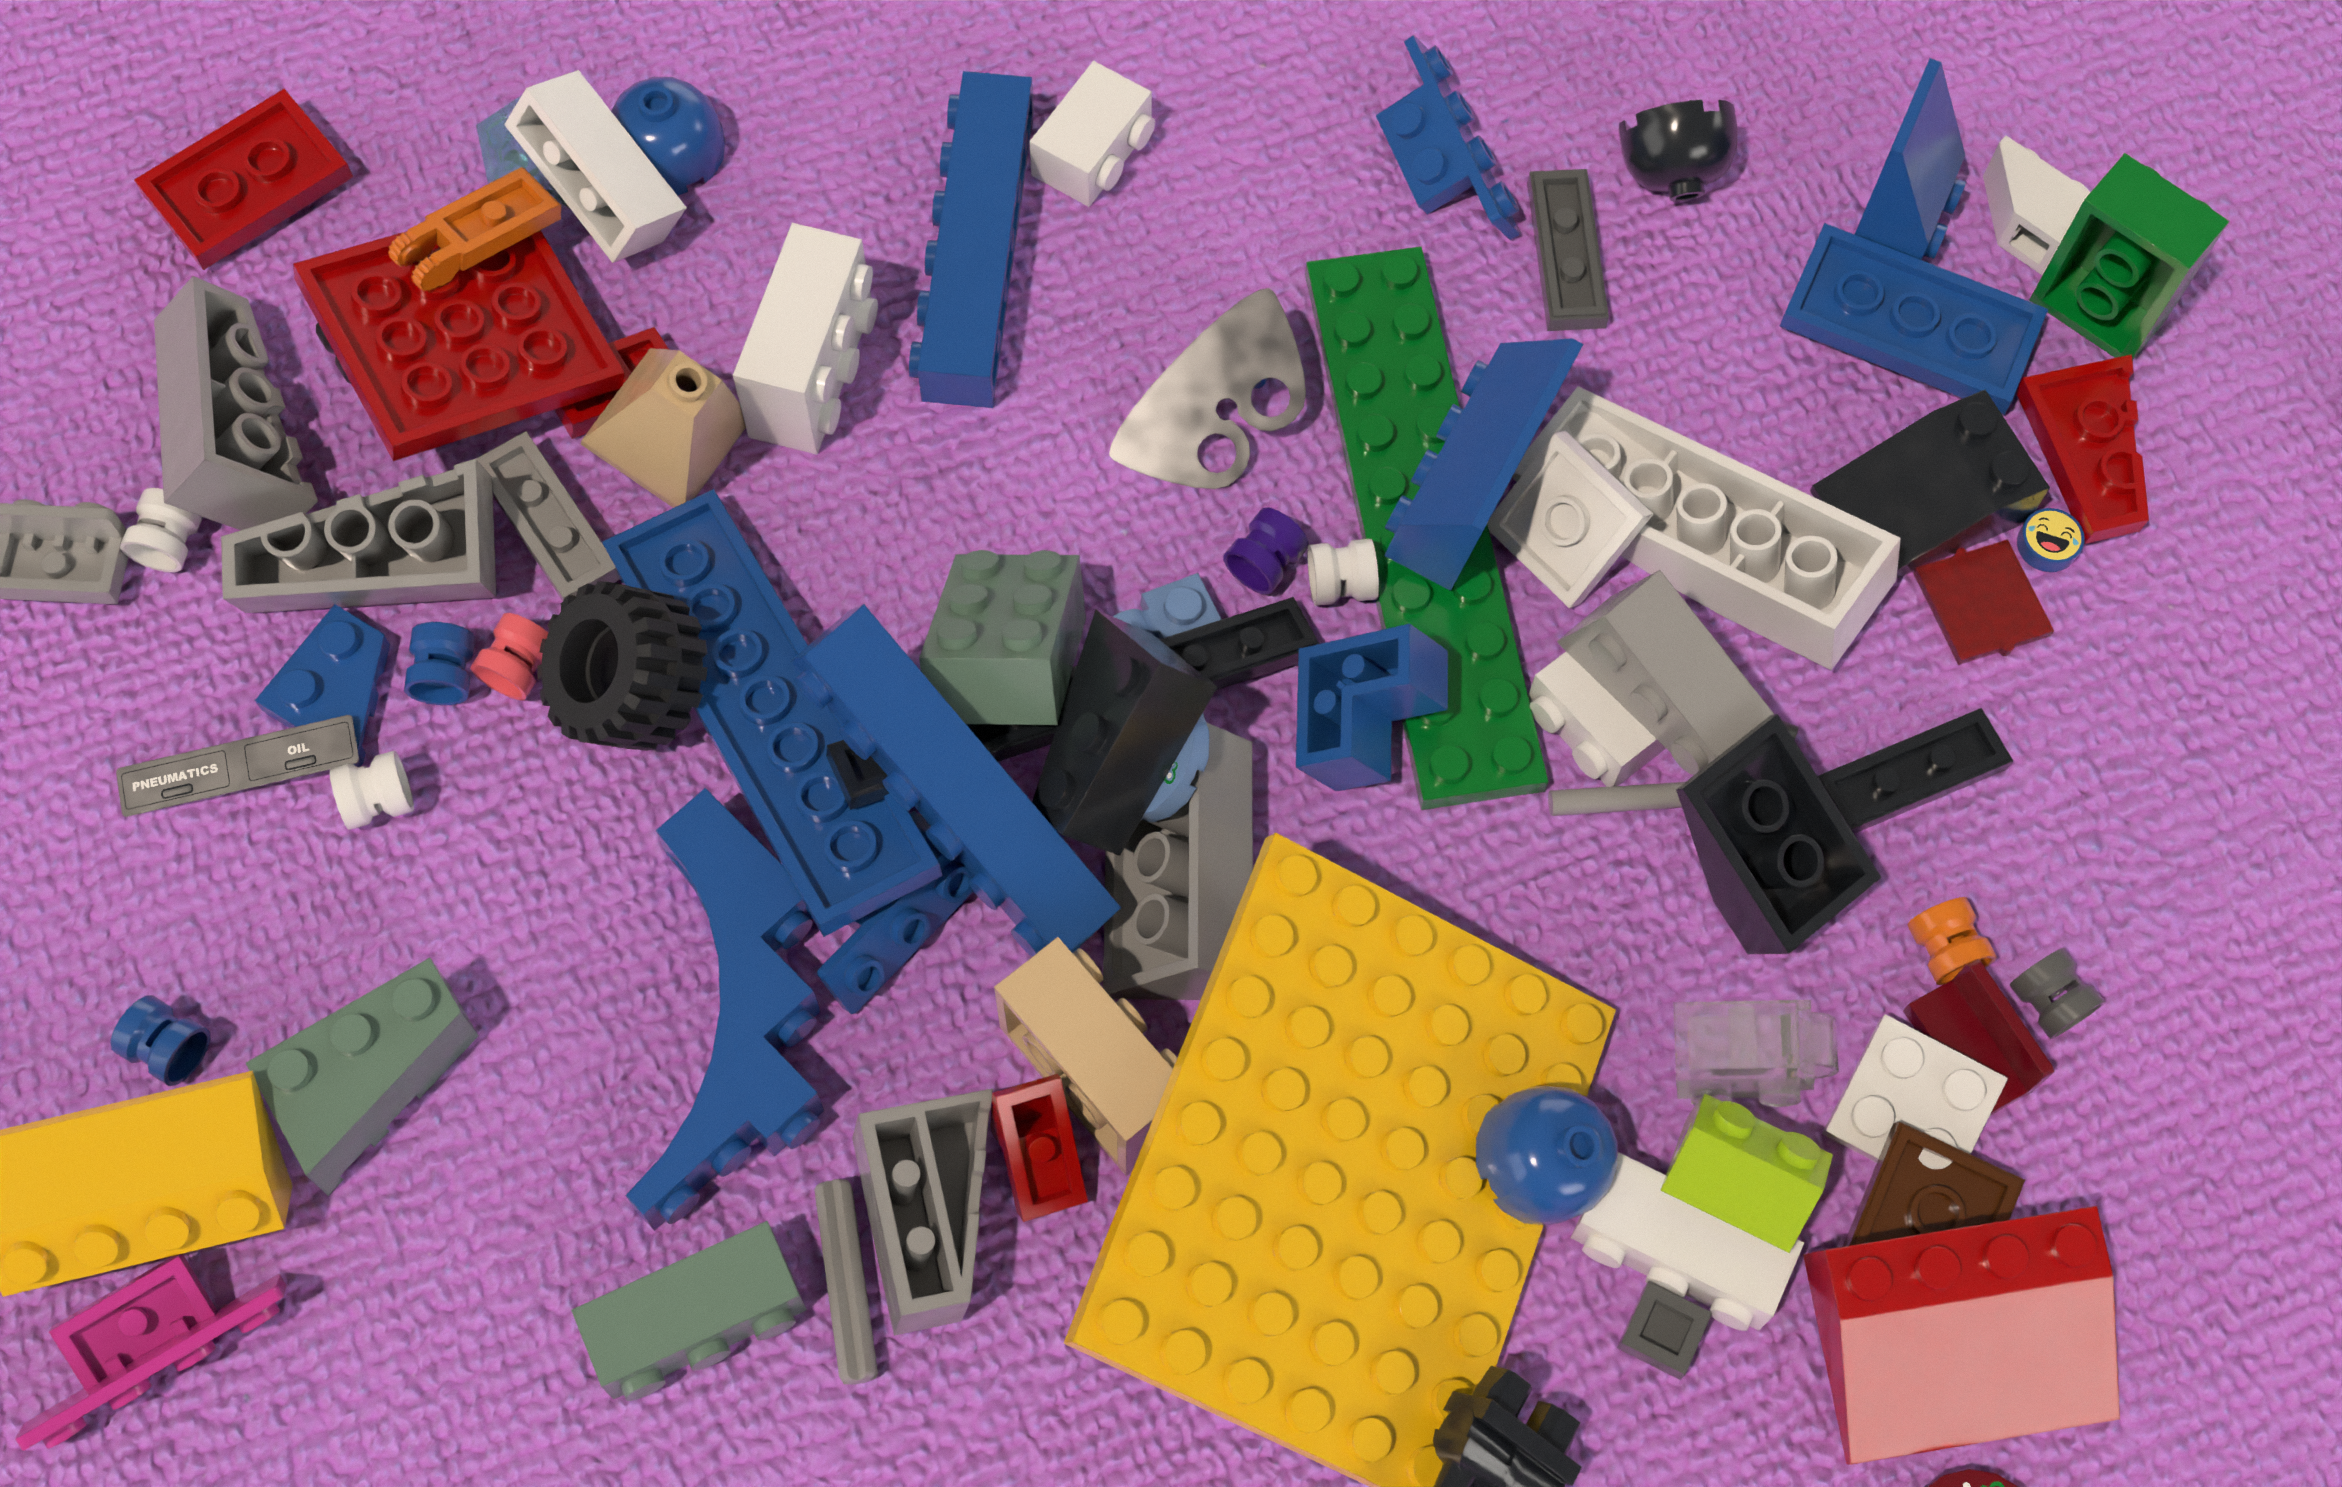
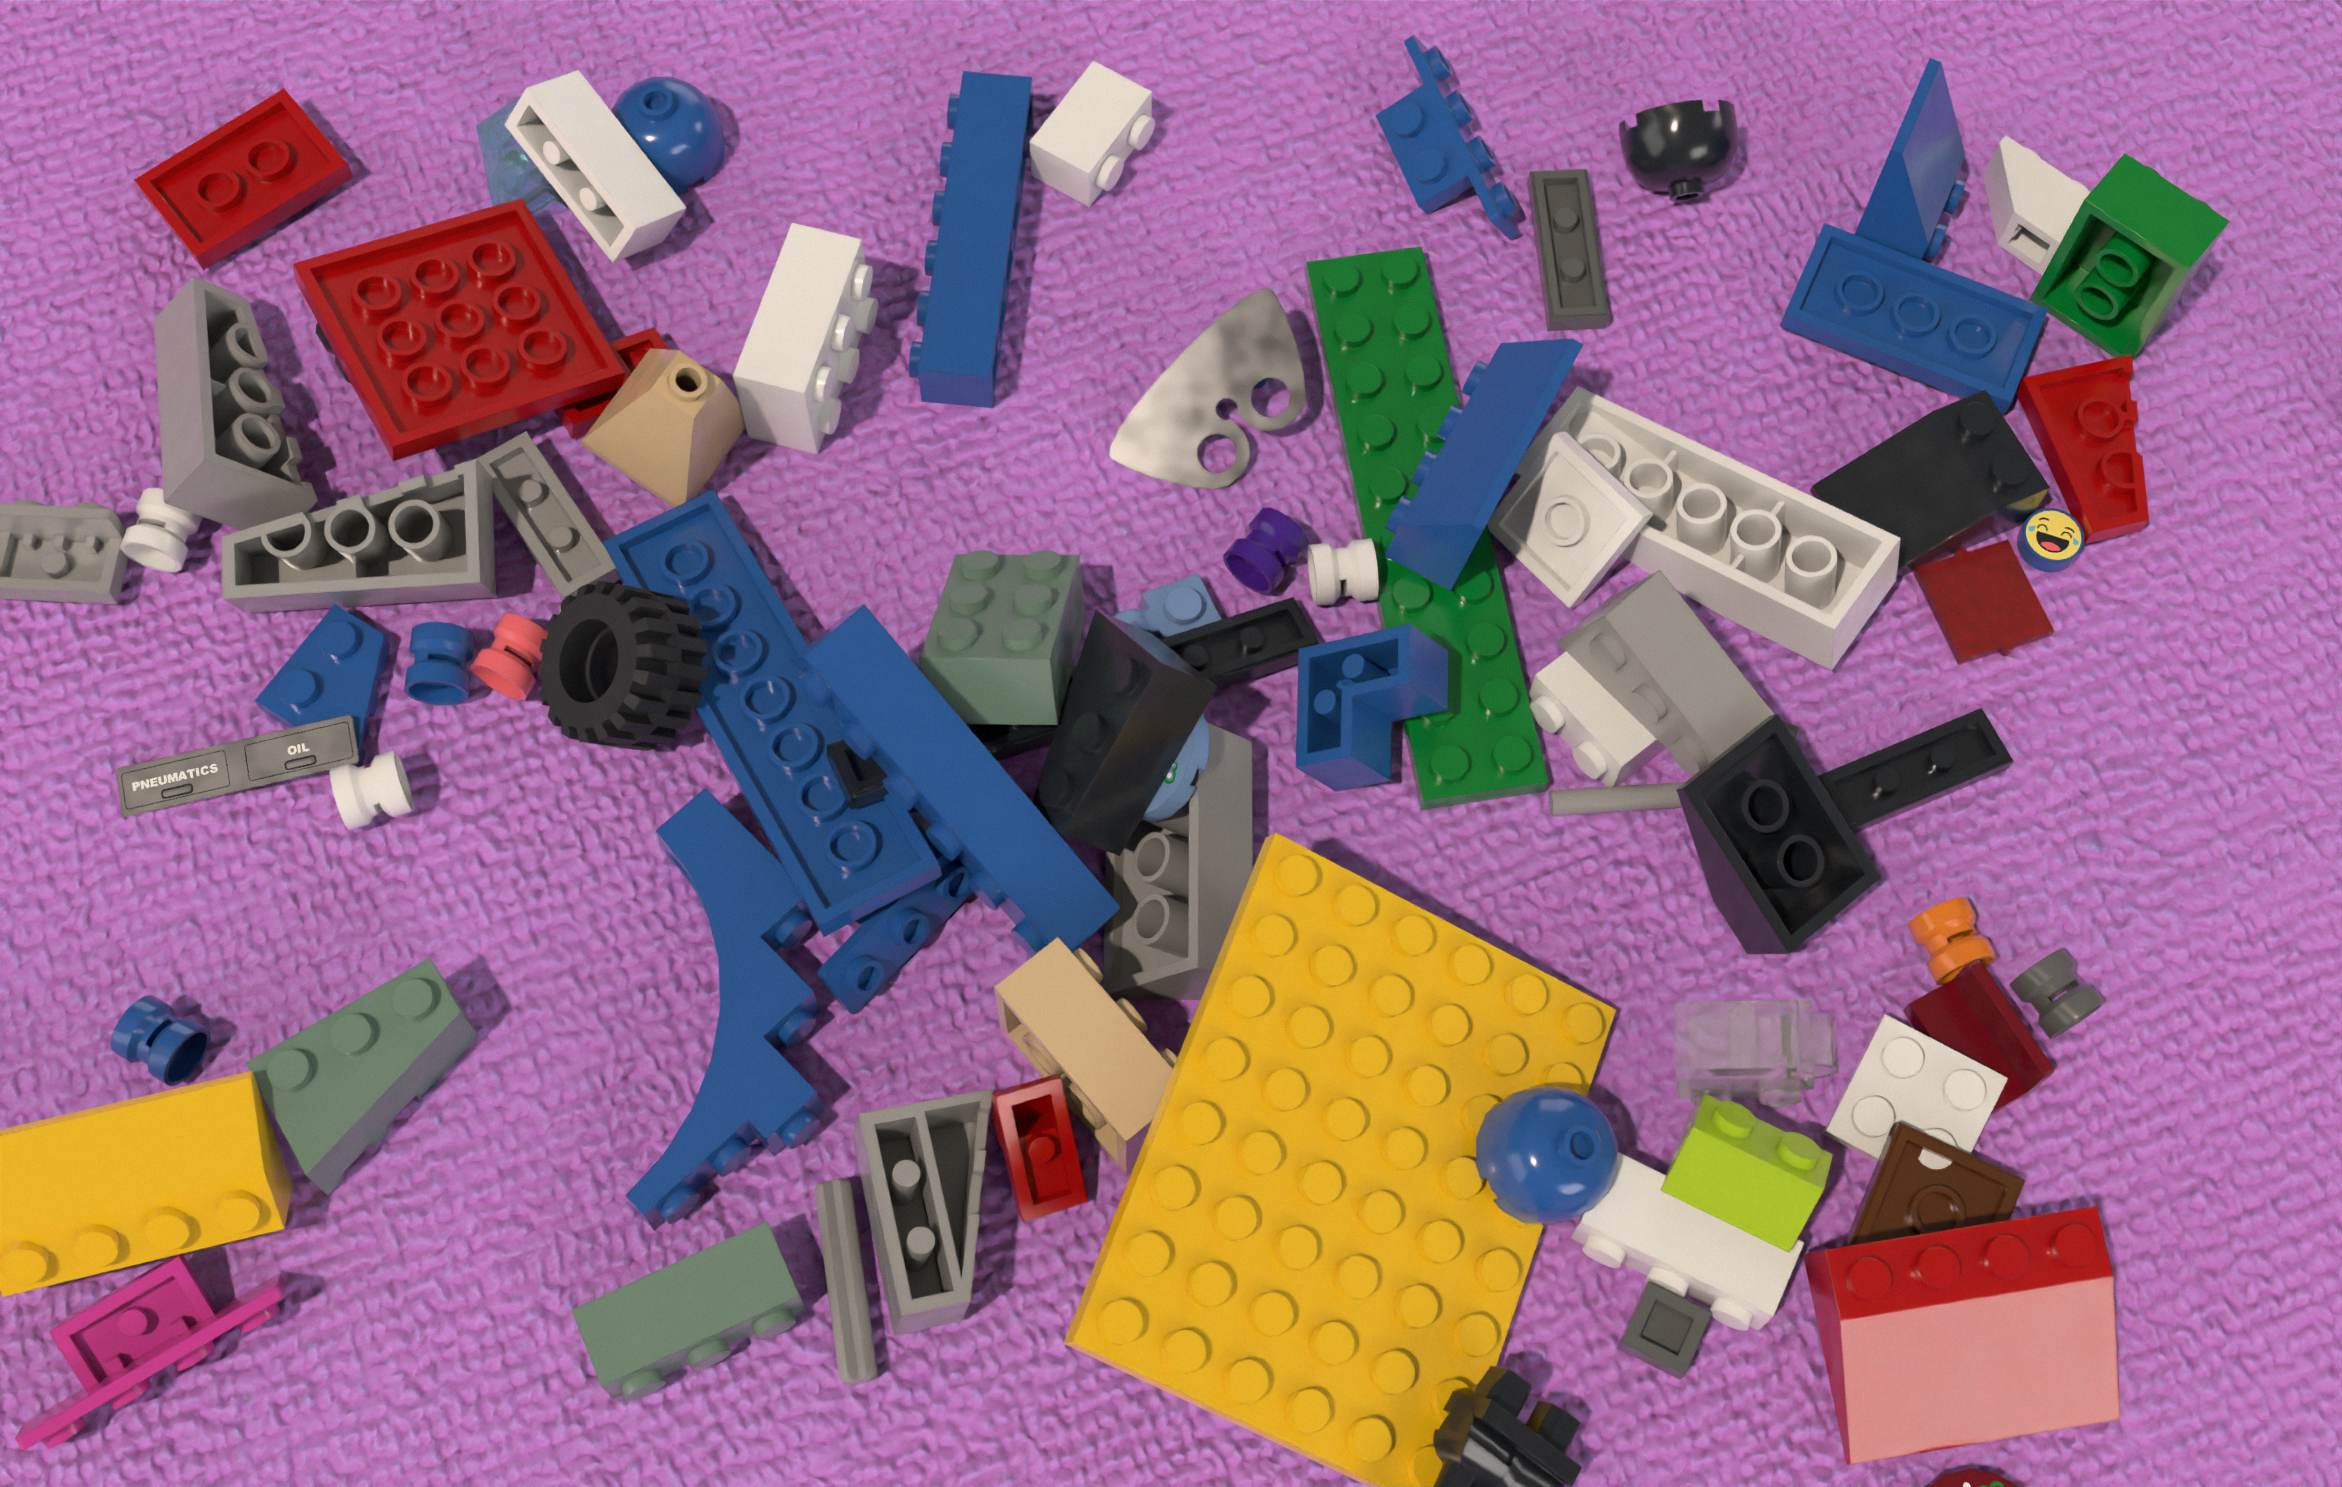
orange hinge [388,167,561,292] -> none

